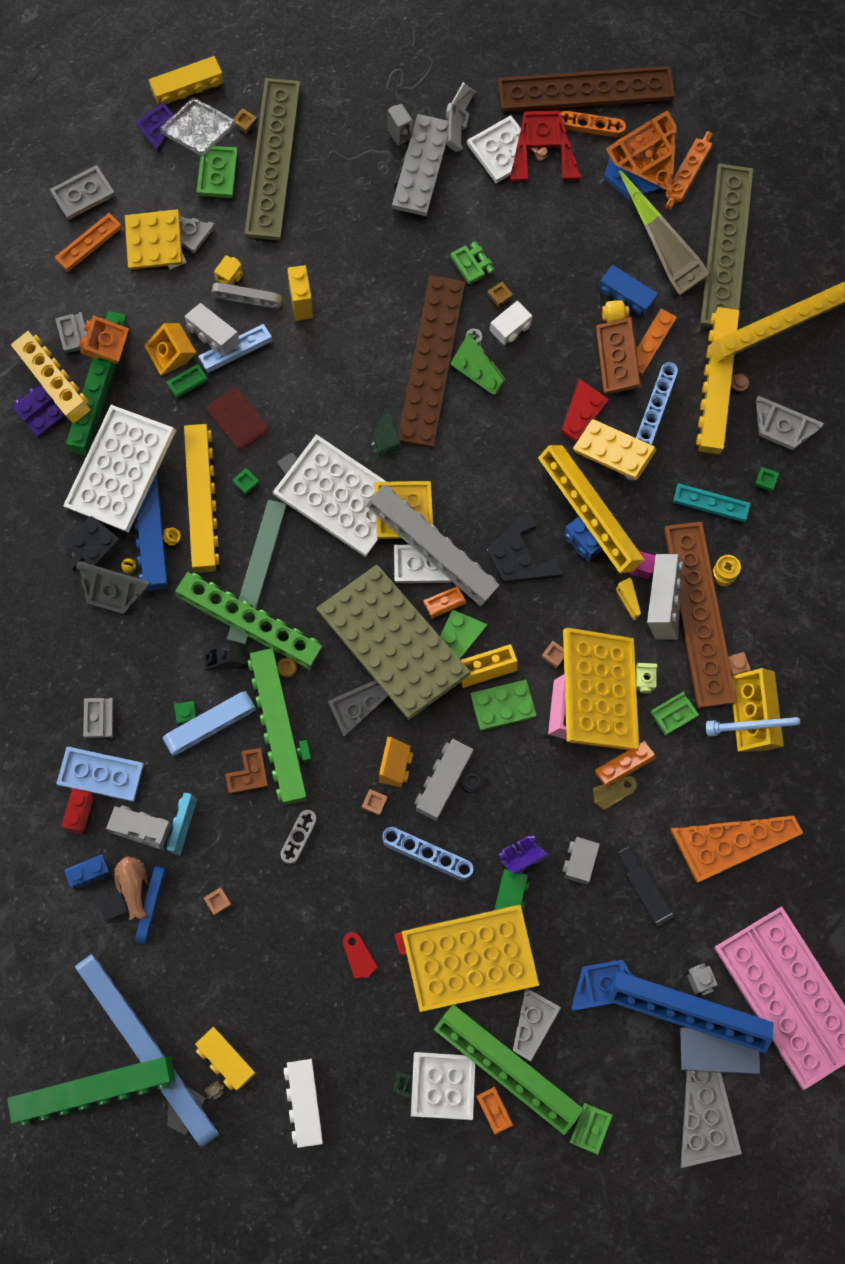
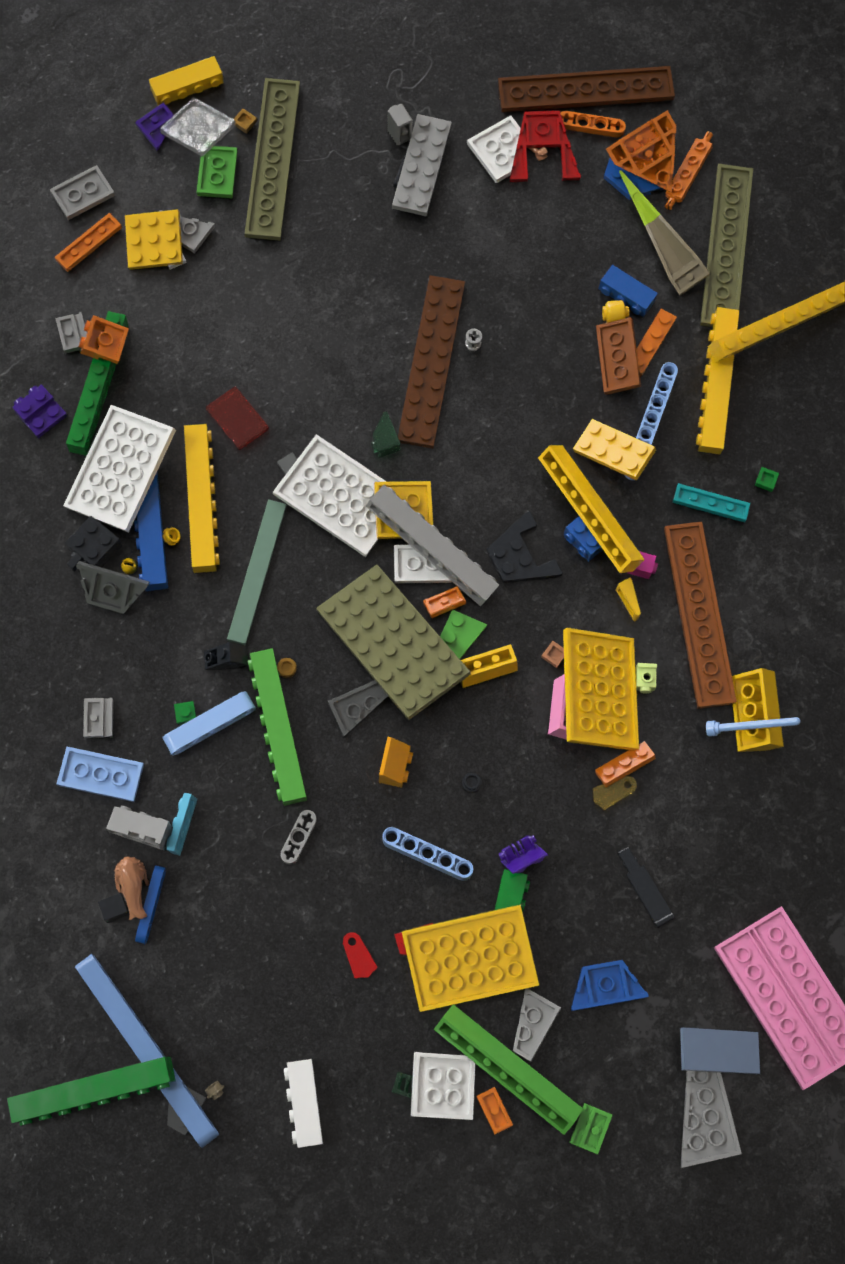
yellow brick [11,331,91,424] -> none
red brick [61,788,94,835] -> none
blue brick [64,854,111,891] -> none
light orange slope [144,323,197,375] -> none
green plate [167,364,208,399] -> none
bright green brick [175,572,322,670] -> none
brick [184,303,240,357] -> none
yellow brick [195,1027,256,1091] -> none
light blue plate [198,324,273,373] -> none
nougat plate [204,887,231,916] -> none
light grey beam [211,283,282,308] -> none
yellow brick [214,255,243,285] -> none
dark orange plate [225,748,268,794] -> none
green plate [232,468,259,495] -> none
yellow brick [287,265,313,321] -> none
green plate [296,740,311,764] -> none
nougat plate [362,789,388,816] -> none
light grey brick [414,739,473,821] -> none
light grey plate [446,83,476,152] -> none
bright green plate [450,241,495,284] -> none
bright green wing [450,333,505,395] -> none
bright green plate [470,680,536,731] -> none
pearl gold plate [487,282,513,307] -> none
white brick [490,301,532,345] -> none
red wing [562,379,609,442] -> none
light grey brick [562,837,600,885] -> none
blue brick [609,971,774,1053] -> none
wedge [647,554,684,640] -> none
bright green plate [650,692,699,736] -> none
orange wing [670,816,803,883] -> none
light grey brick [687,963,718,996] -> none
yellow wheel [712,555,741,587] -> none
nougat plate [728,652,751,676] -> none
nougat plate [731,374,749,392] -> none
light grey wing [756,396,824,450] -> none

